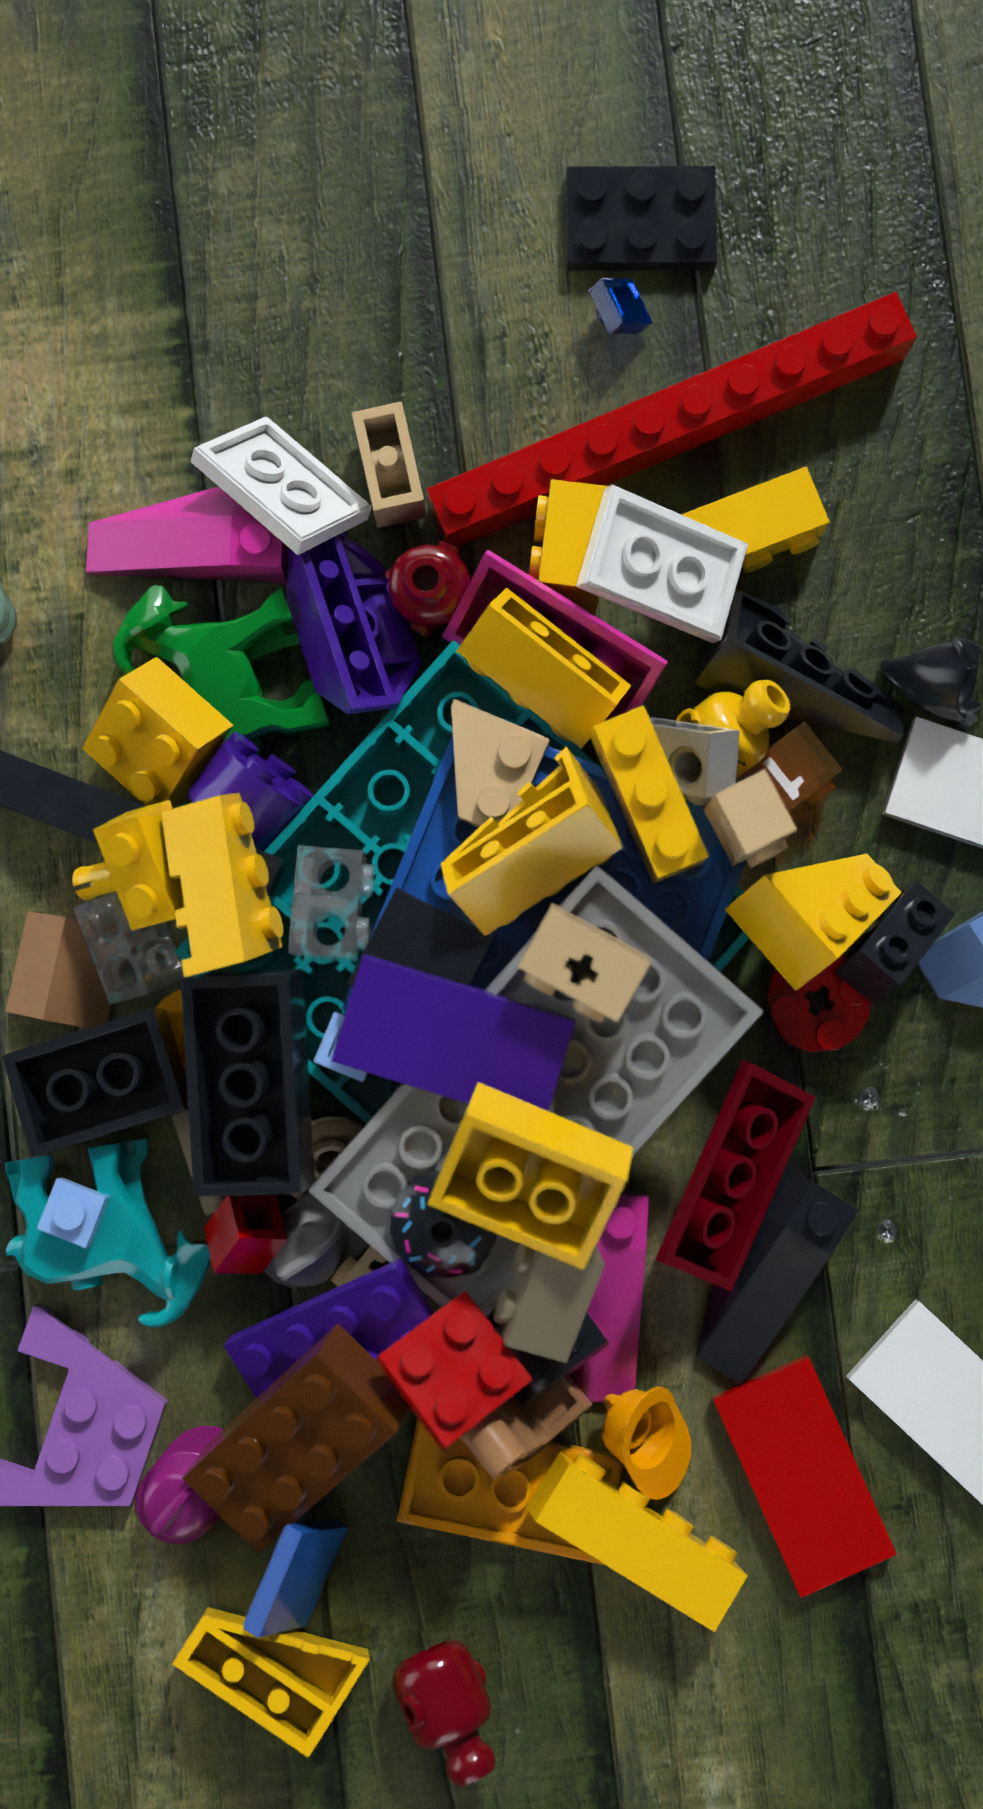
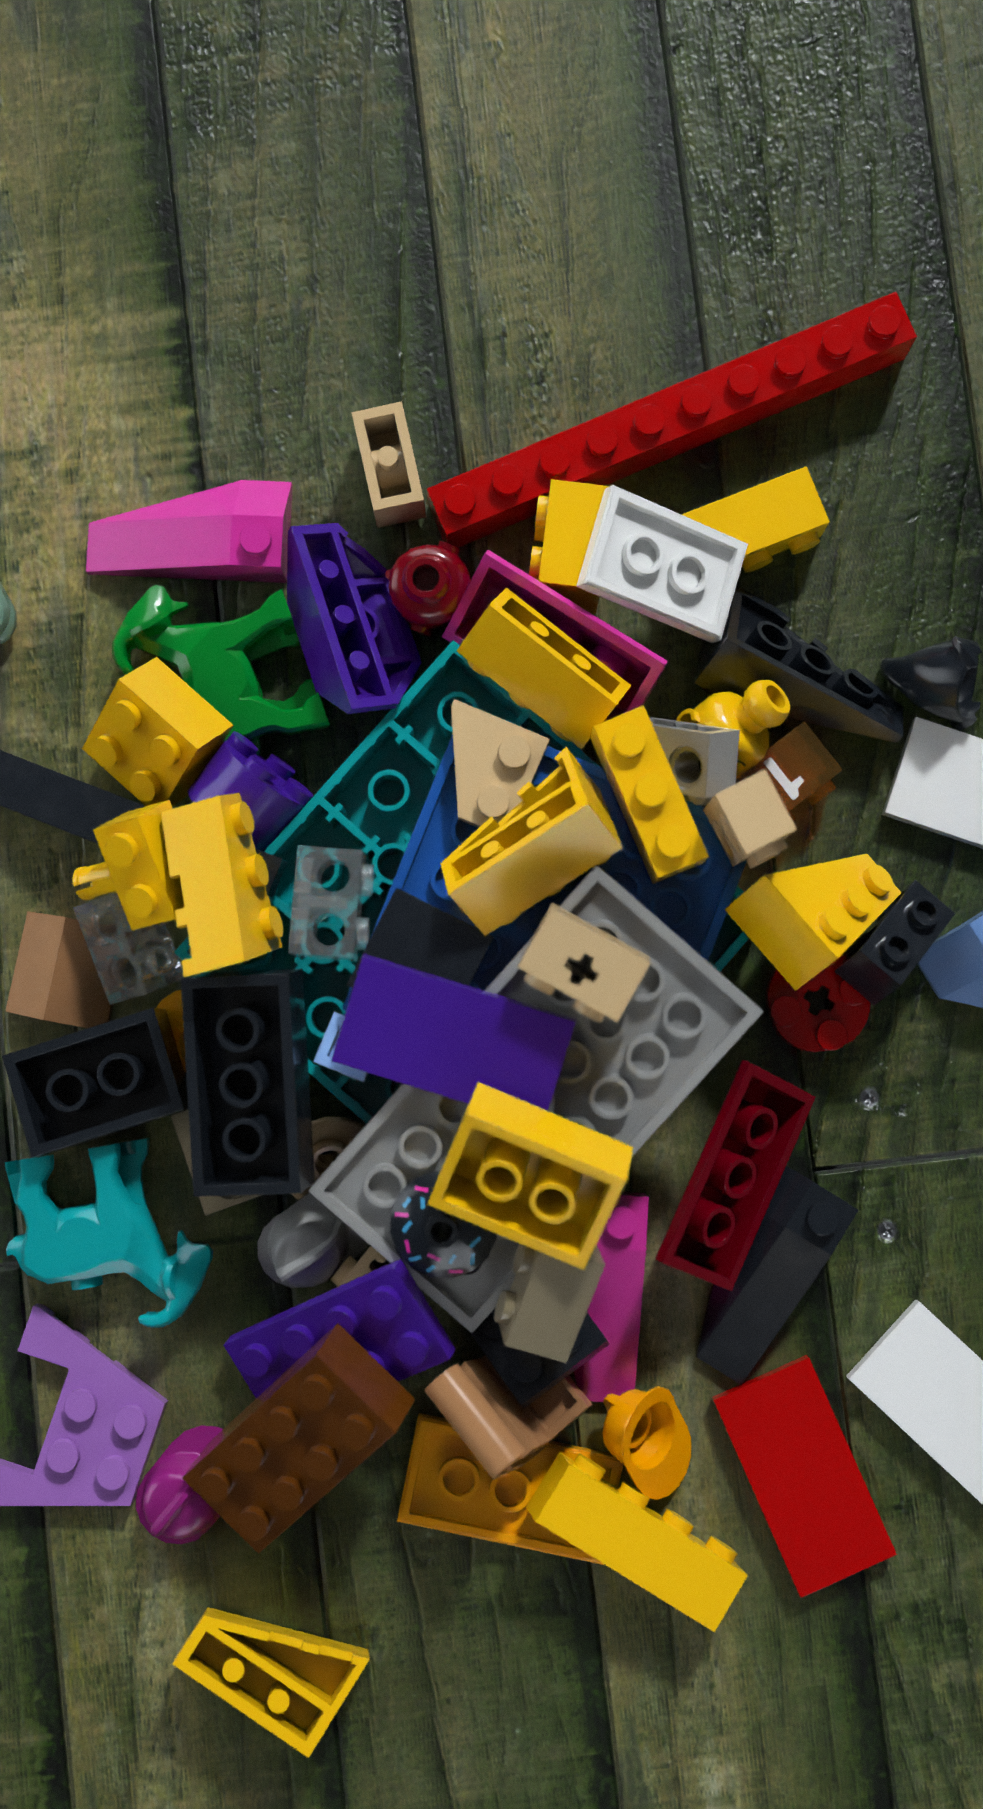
light blue plate [37,1178,111,1248] -> none
white tile [191,417,372,555] -> none
red brick [204,1194,288,1274] -> none
blue tile [243,1518,349,1638] -> none
red plate [376,1290,533,1451] -> none
dark red piece [392,1640,496,1787] -> none
black plate [566,166,717,271] -> none
clear blue plate [588,278,653,334] -> none

